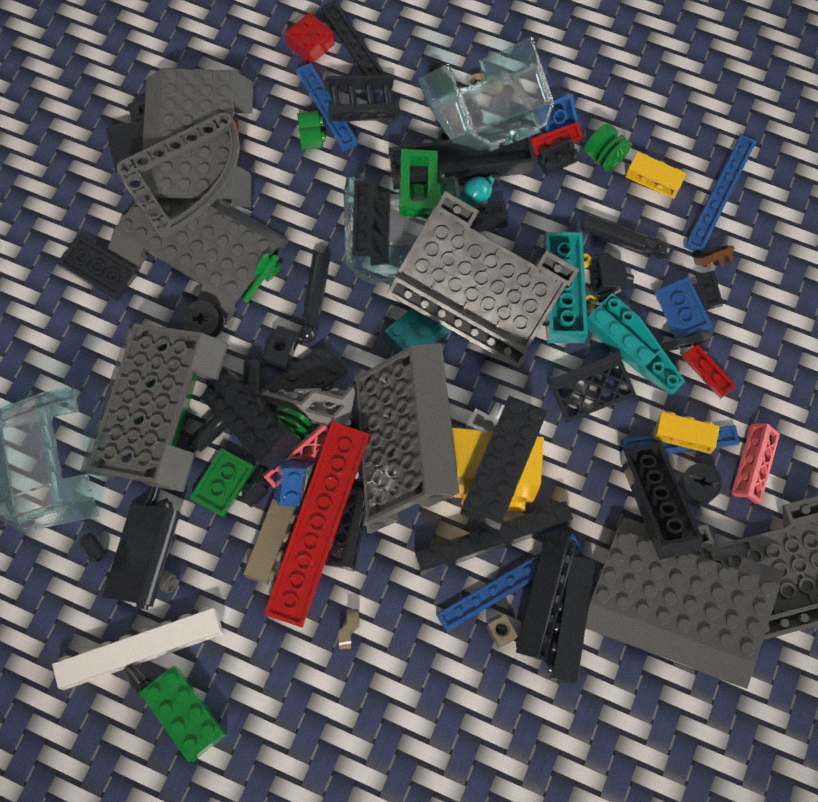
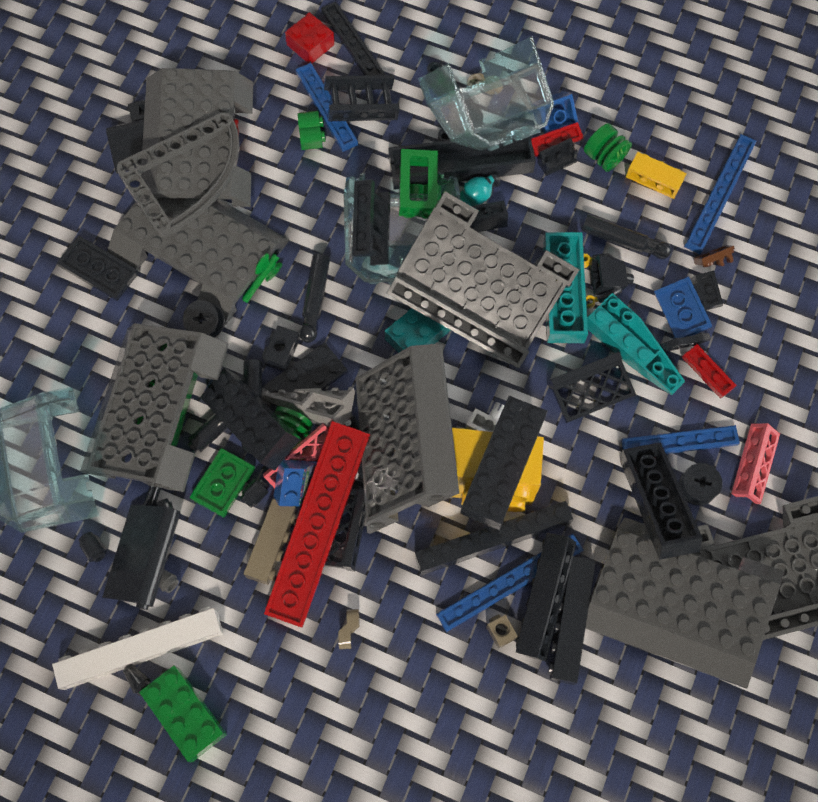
yellow brick [653,411,720,454] -> none

